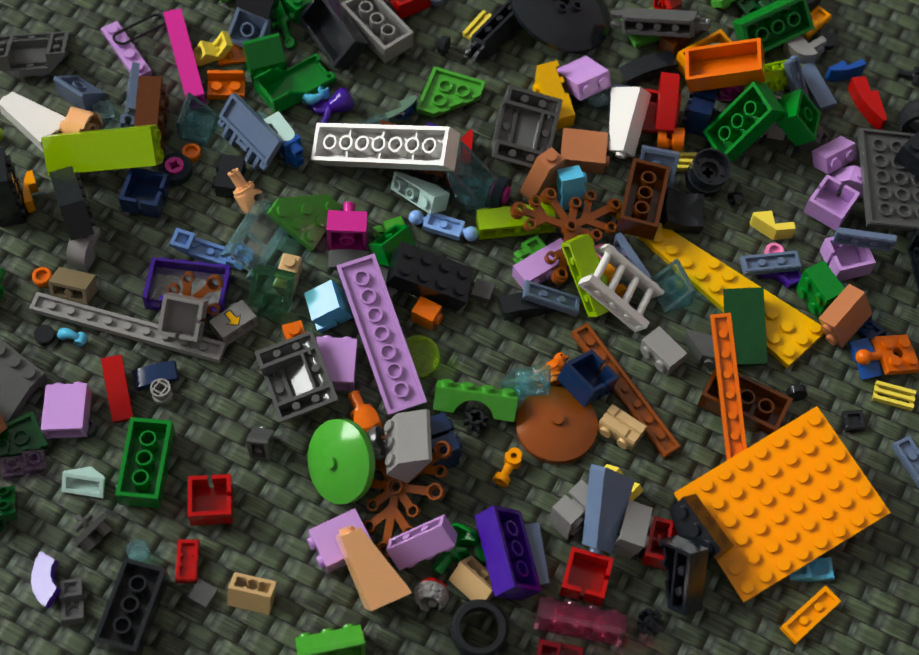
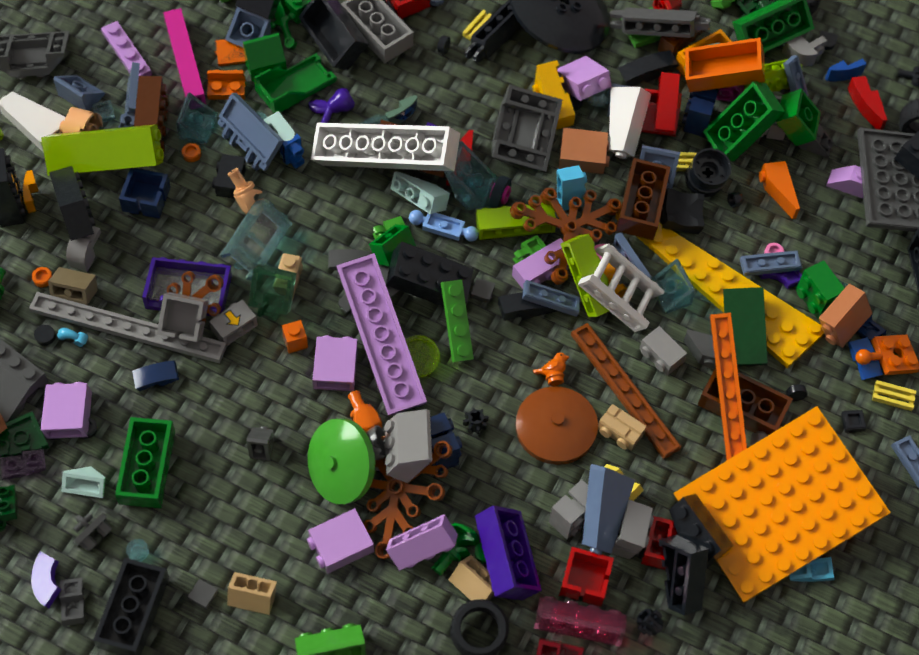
red slope [101,354,134,424] -> none
black piece [112,14,166,45] -> none
light grey wheel [150,378,173,406] -> none
black wheel [158,153,193,186] -> none
medium blue slope [170,228,251,269] -> none
red plate [175,539,200,583] -> none
red piece [187,474,234,526] -> none
light yellow slope [193,31,233,67] -> none
dark grey slope [255,330,339,424] -> none
bright green plate [267,194,342,251] -> none
medium azure arm [302,86,330,105] -> none
medium azure plate [304,280,354,333] -> none
dark pink brick [326,201,368,251] -> none
light nougat slope [335,525,411,611] -> none
orange brick [411,296,443,331] -> none
light grey piece [414,578,449,612] -> none
bright green plate [416,66,486,118] -> none
bright green arch [433,379,519,422] -> none
light orange leg [493,447,522,488] -> none
clear light blue slope [500,365,551,398] -> none
nougat slope [520,147,565,203] -> none
sand blue tile [524,523,550,587] -> none
dark blue piece [557,350,620,407] -> none
orange wheel [657,127,685,152] -> none
light yellow slope [749,211,796,240] -> none
light orange plate [779,585,841,645] -> none
light orange plate [801,5,832,40] -> none
sand blue tile [802,61,837,111] -> none
lavender piece [804,174,860,231] -> none
lavender brick [812,136,858,174] -> none
lavender piece [820,237,876,281] -> none
sand blue tile [833,227,897,251] -> none
none -> bright green plate [441,280,474,362]
none -> orange slope [759,161,800,219]

